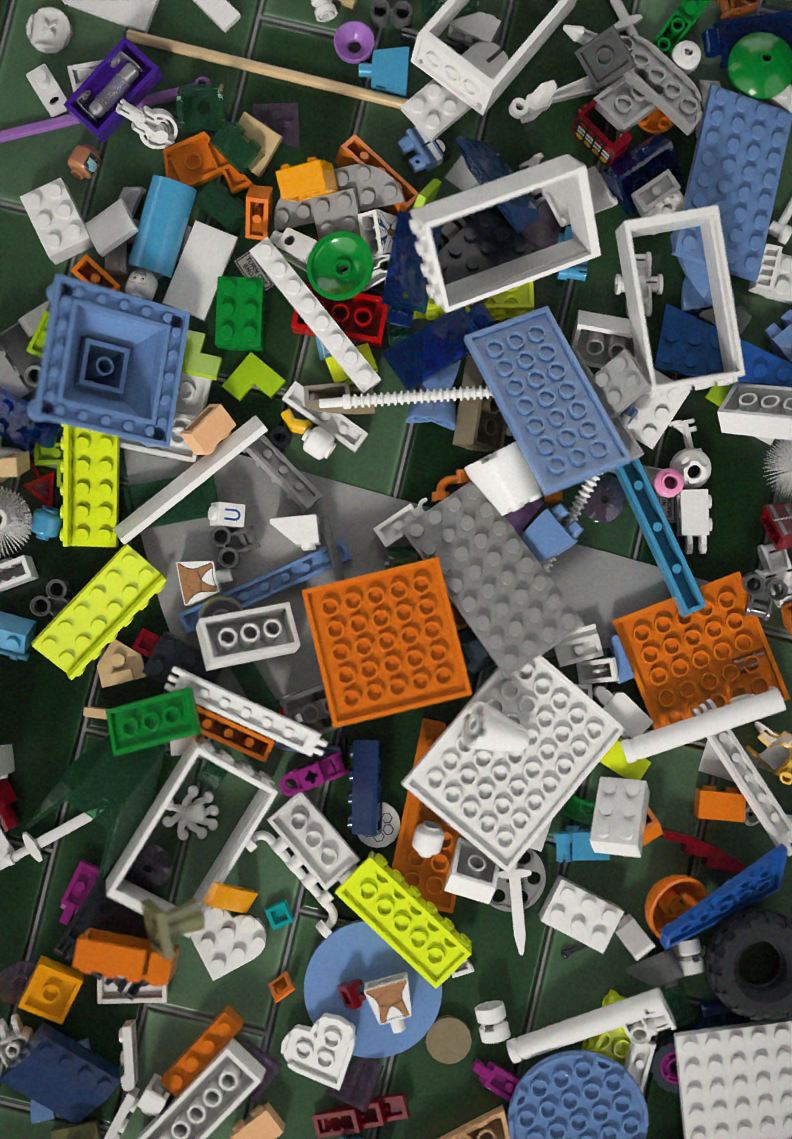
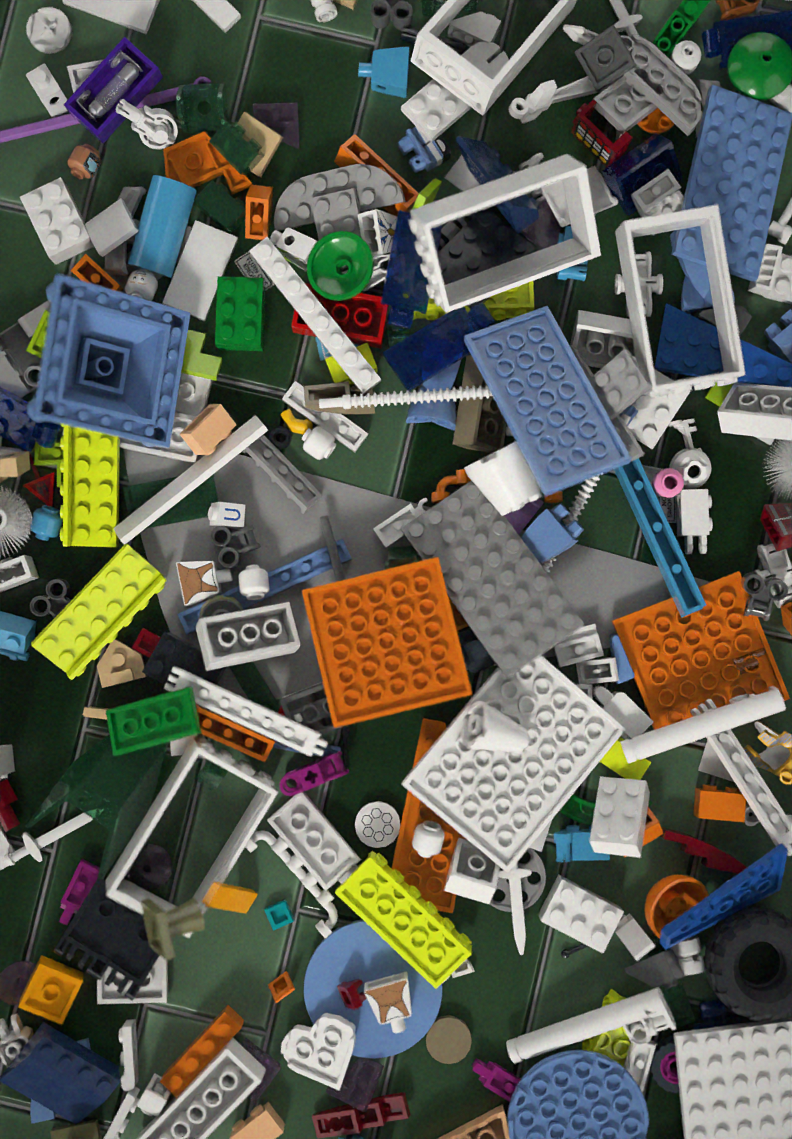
orange piece [72,928,181,987] -> none
tan piece [126,29,409,109] -> none
white animal [162,785,219,840] -> none
white plate [191,907,267,981] -> none
lime tile [222,352,286,401] -> none
white slope [270,514,321,551] -> none
light orange container [276,157,338,202] -> none
medium lavender piece [334,21,375,64] -> none
dark blue slope [348,740,384,836] -> none
white wheel [475,1000,511,1043] -> none
clear purple dish [583,478,626,523] -> none
none -> white head [239,565,270,600]

